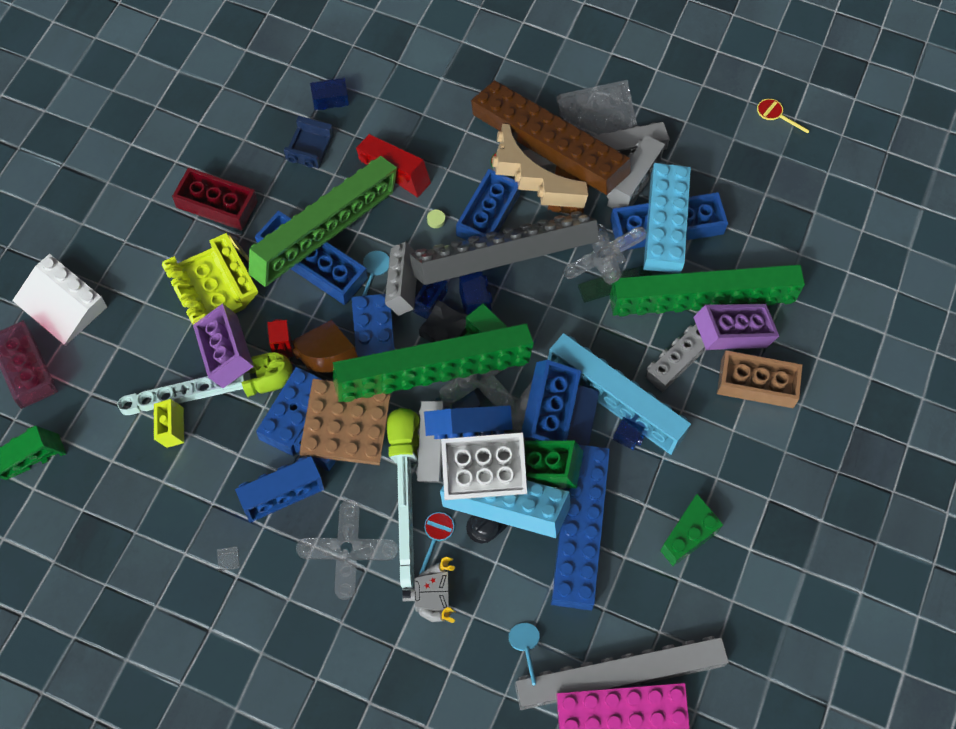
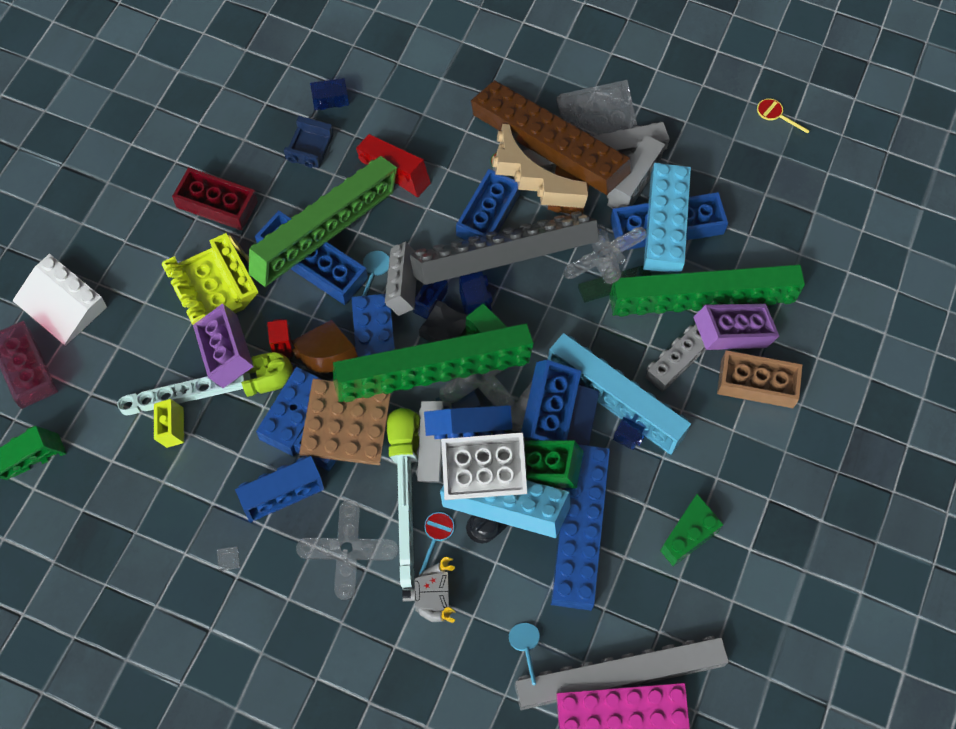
yellowish green tile [427,210,445,228] -> none

